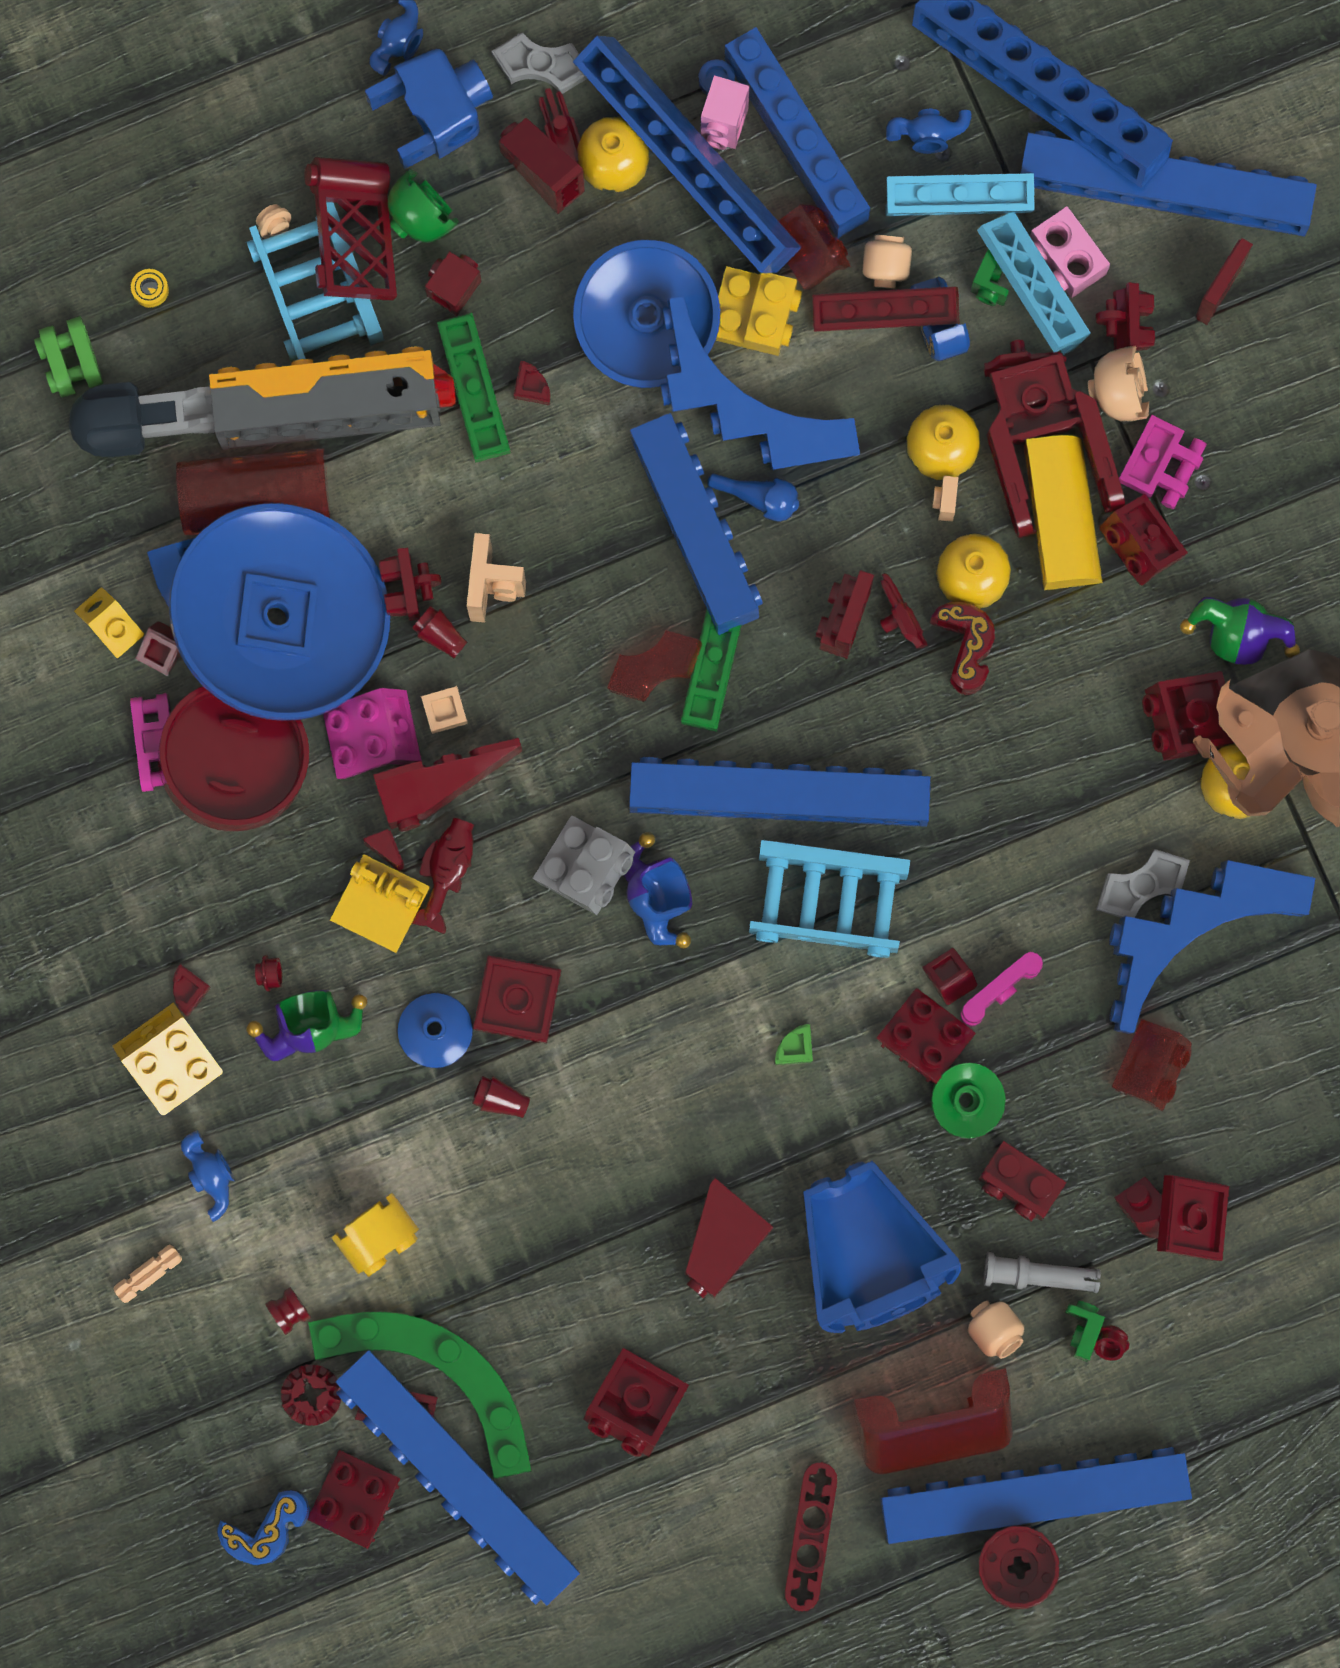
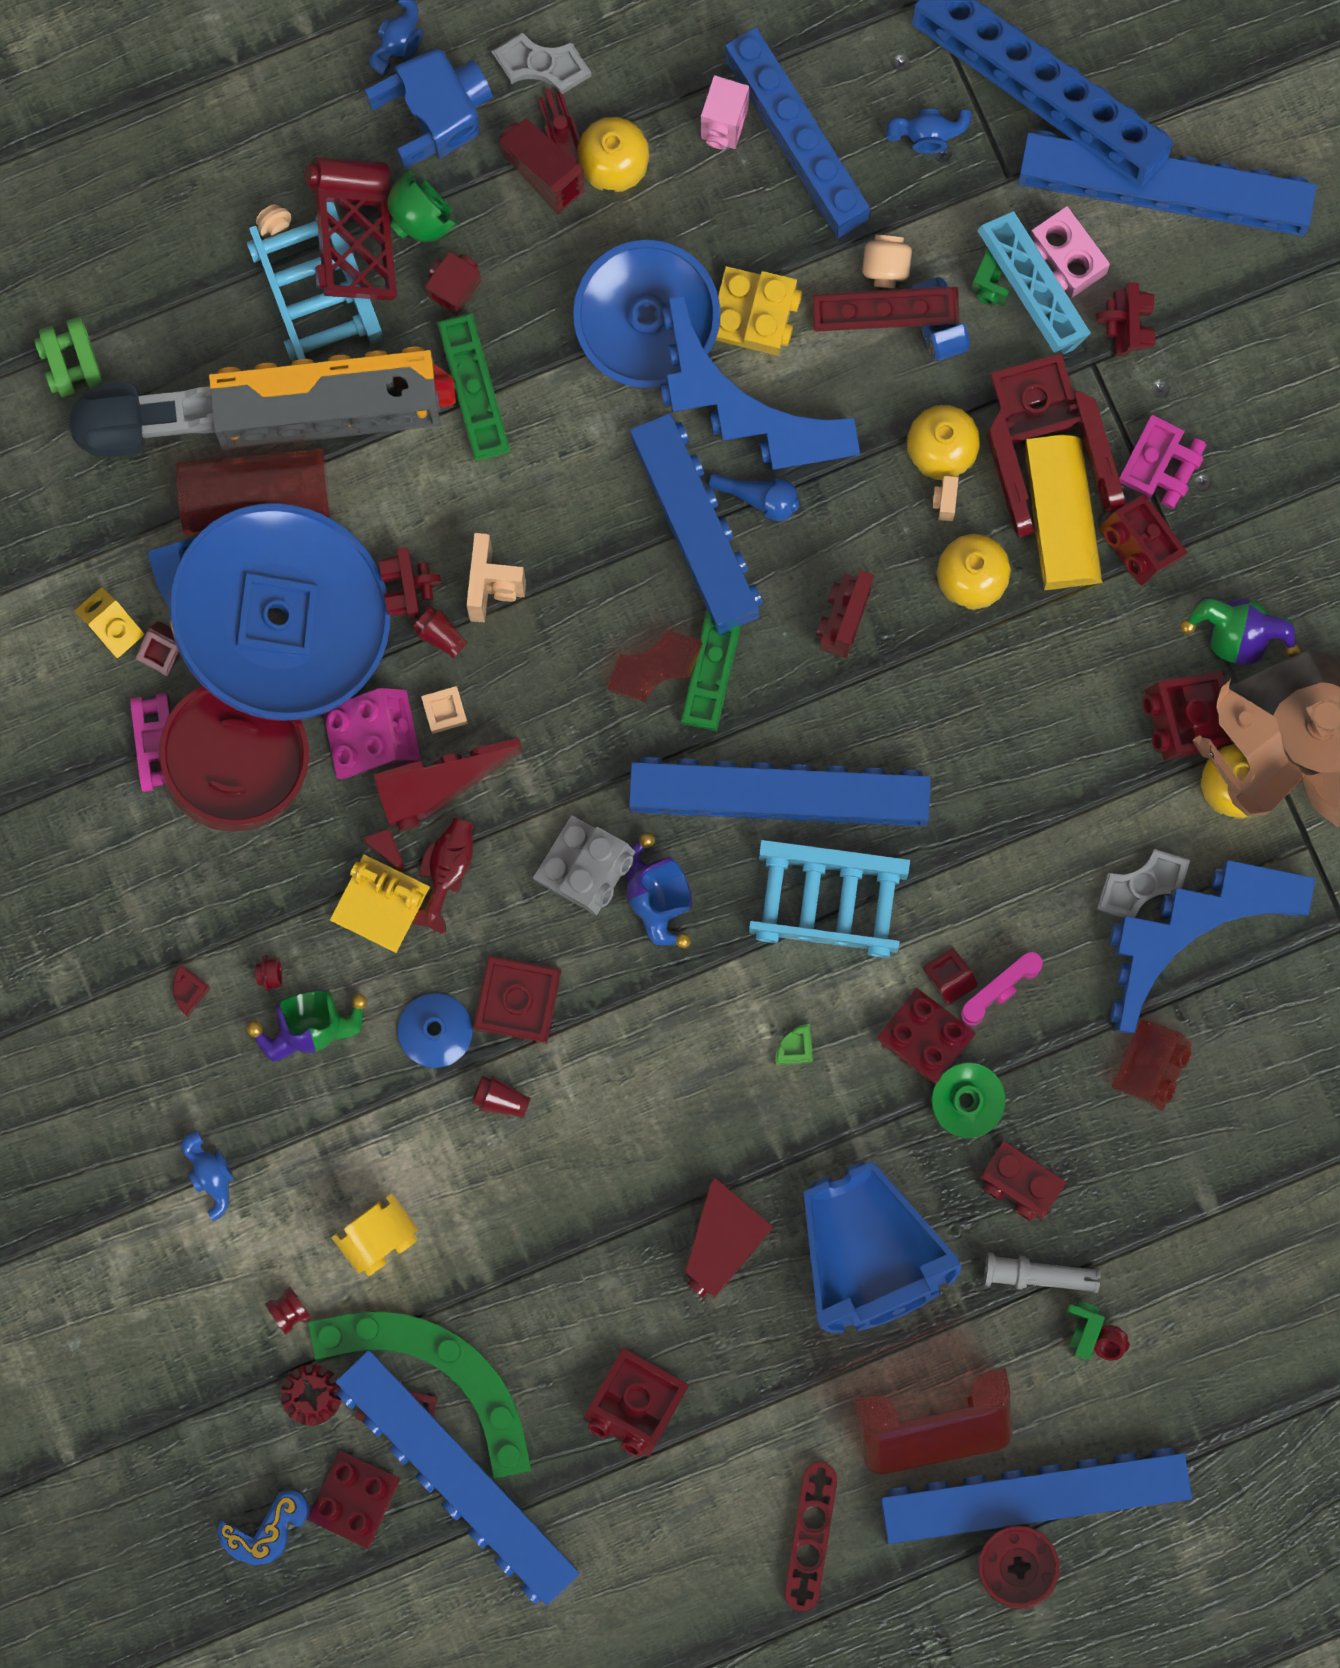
bracket [112,1002,223,1115] -> none
light nougat axle [113,1245,182,1303] -> none
yellow tile [131,269,169,308] -> none
dark red tile [513,361,550,405] -> none
blue brick [573,36,802,273] -> none
blue tile [699,59,735,96] -> none
clear red bracket [778,204,851,290] -> none
dark red piece [880,573,928,648] -> none
medium azure fence [885,173,1034,216] -> none
dark red animal [930,602,995,695] -> none
light nougat head [968,1301,1024,1359] -> none
dark red piece [984,339,1067,377] -> none
light nougat cylinder [1088,346,1149,421] -> none
dark red plate [1114,1177,1162,1238] -> none
dark red tile [1157,1175,1229,1261] -> none
dark red tile [1196,238,1253,325] -> none

